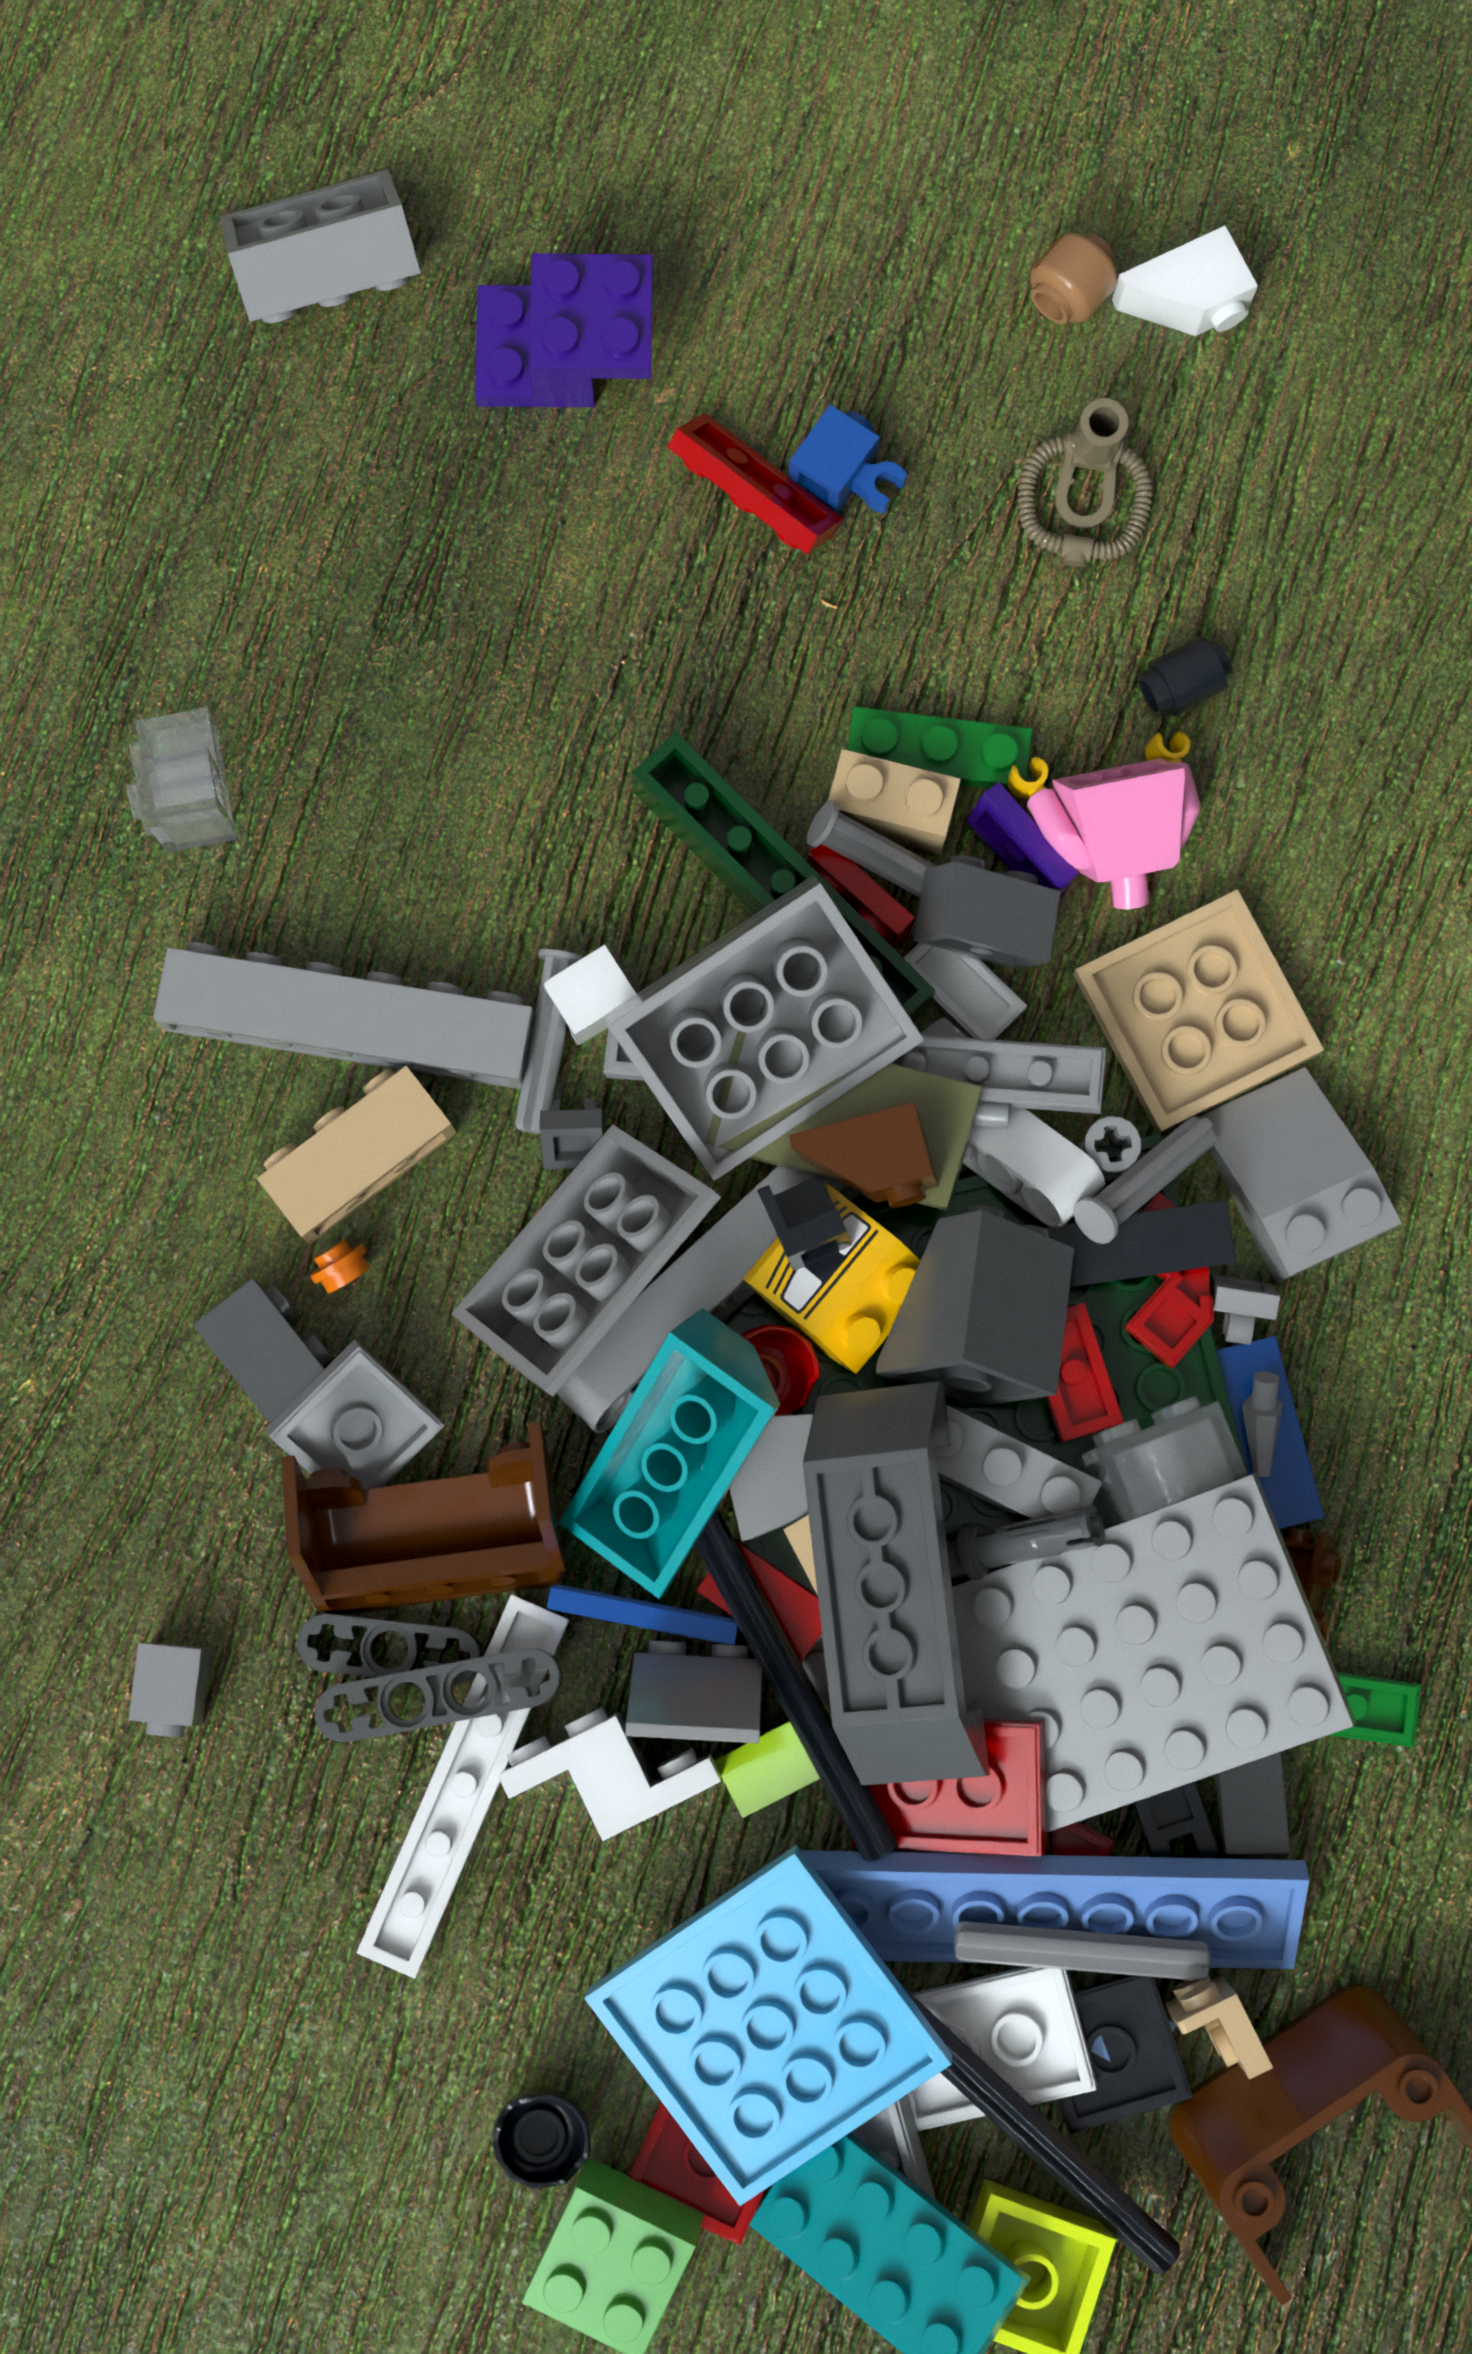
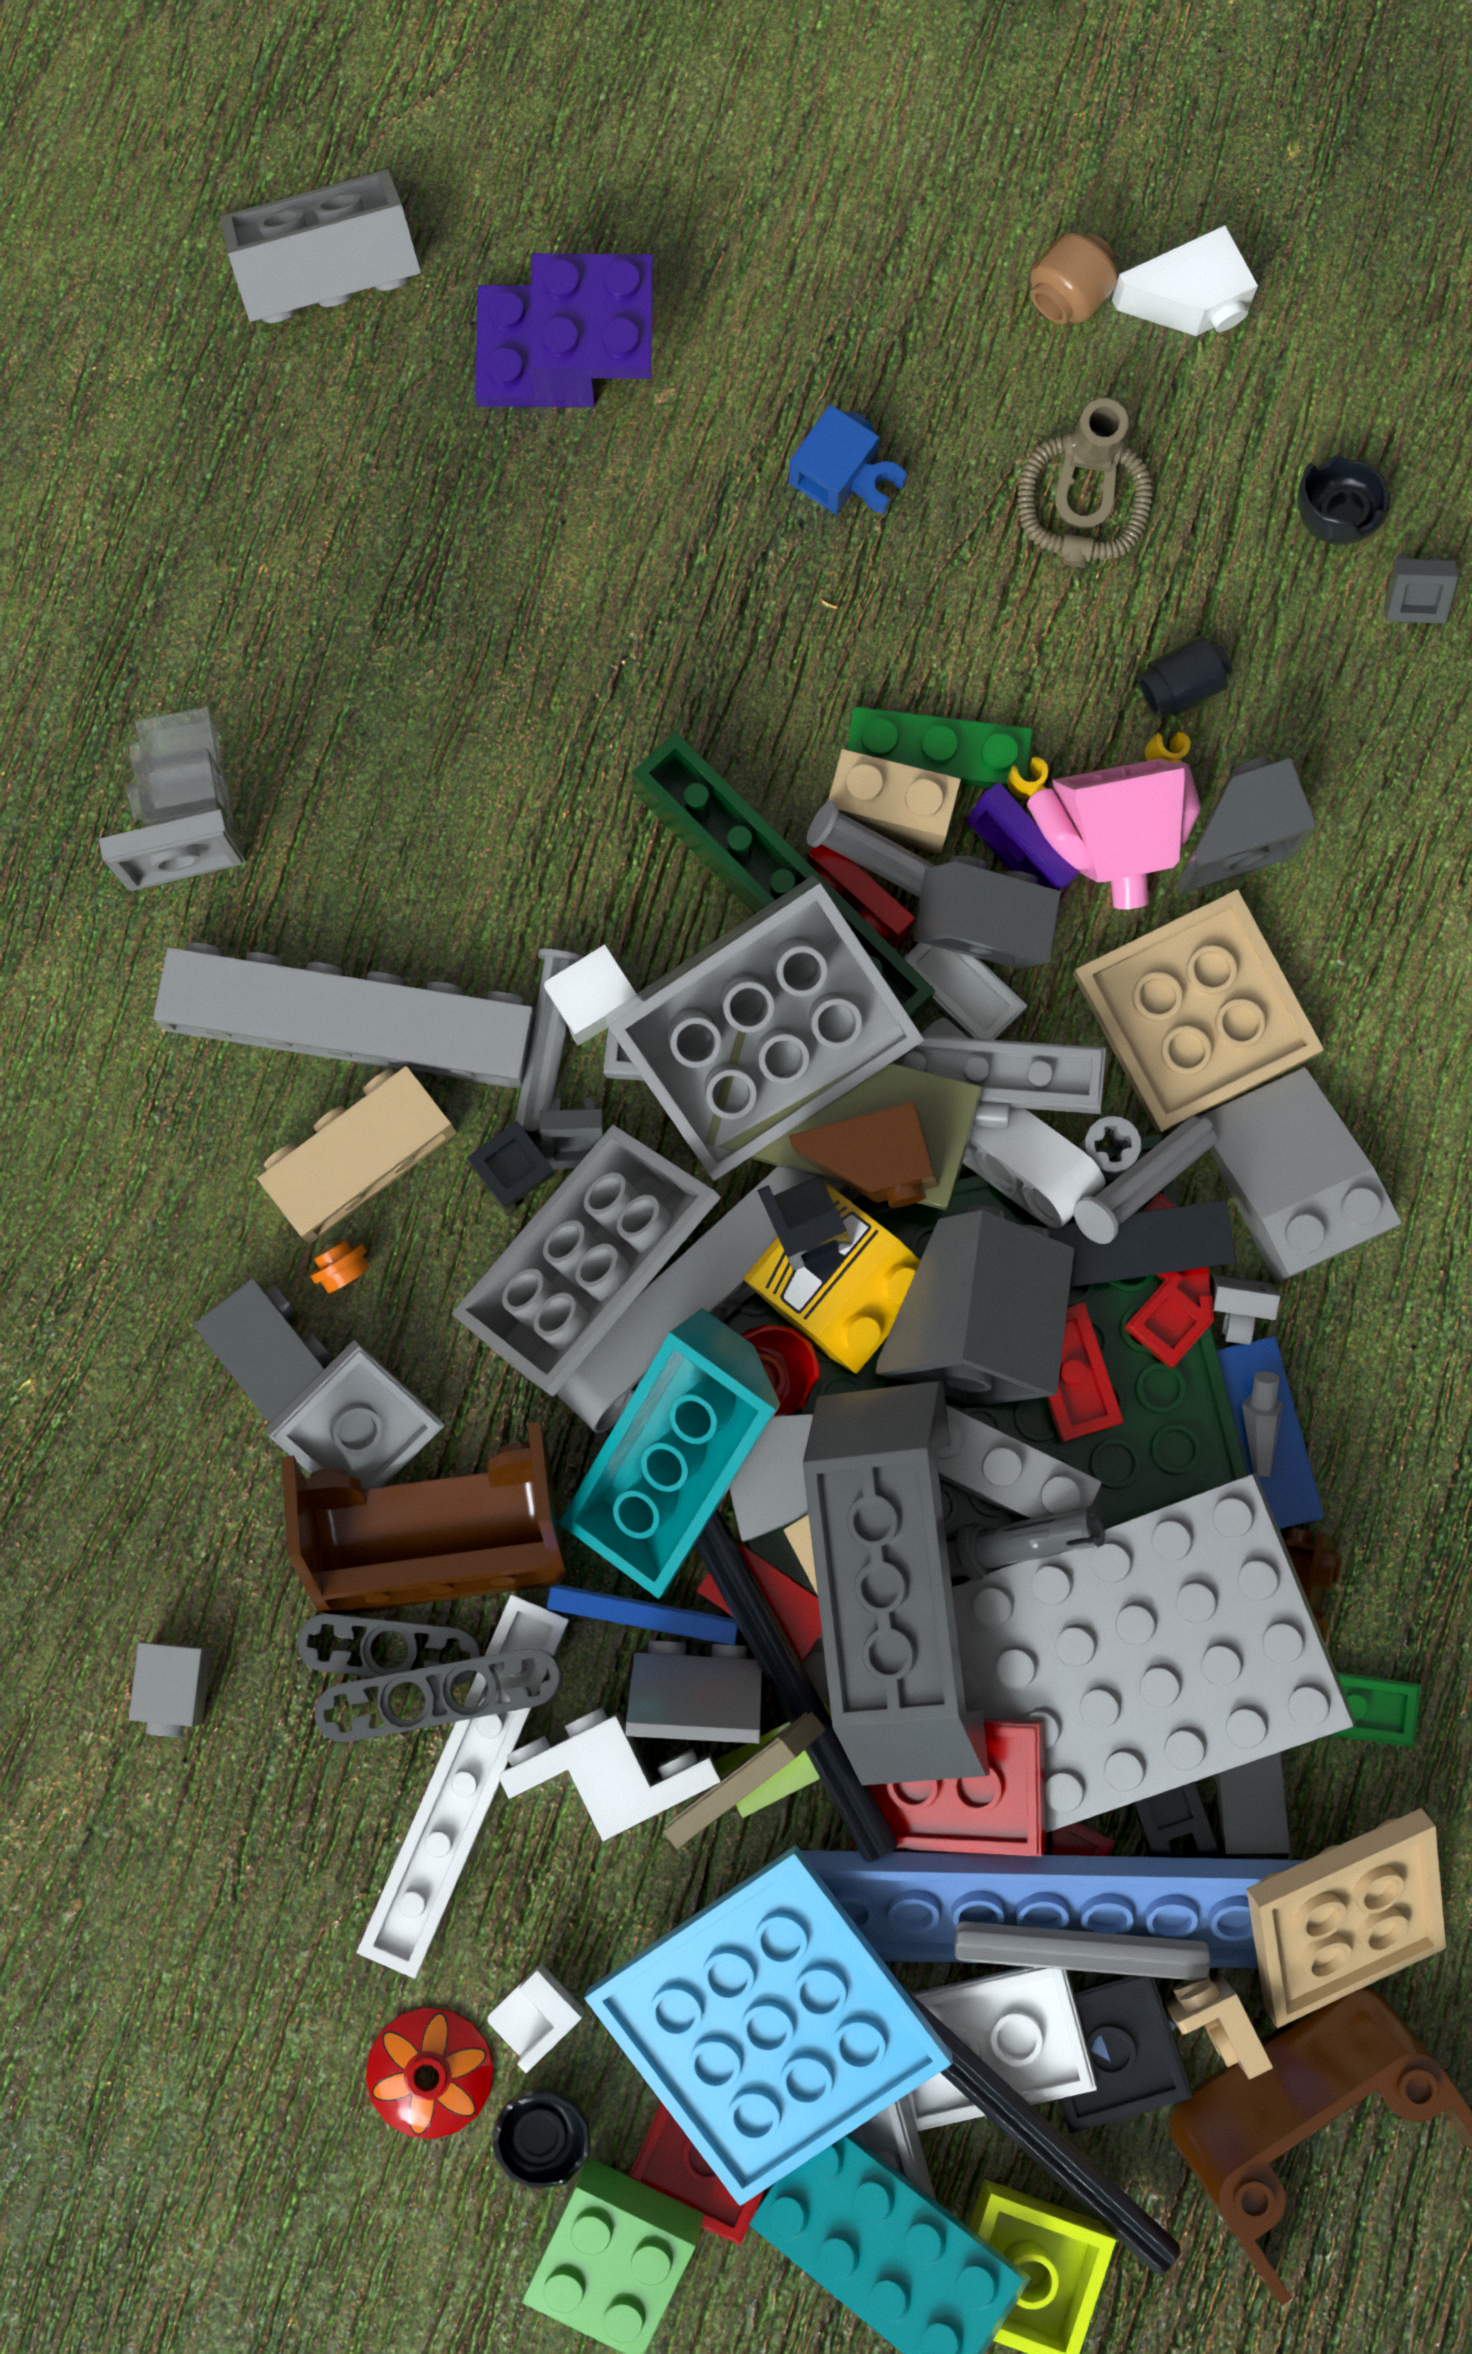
red plate [667,413,843,554] -> none
clear brick [1082,1396,1248,1525] -> none
none -> light grey tile [98,809,246,891]
none -> red dish [366,2007,494,2139]
none -> black panel [467,1121,555,1216]
none -> white panel [488,1963,585,2073]
none -> dark tan tile [663,1712,826,1849]
none -> dark grey slope [1176,757,1317,895]
none -> tan plate [1246,1808,1446,2028]
none -> black hair [1297,454,1391,545]
none -> dark grey tile [1384,554,1458,624]

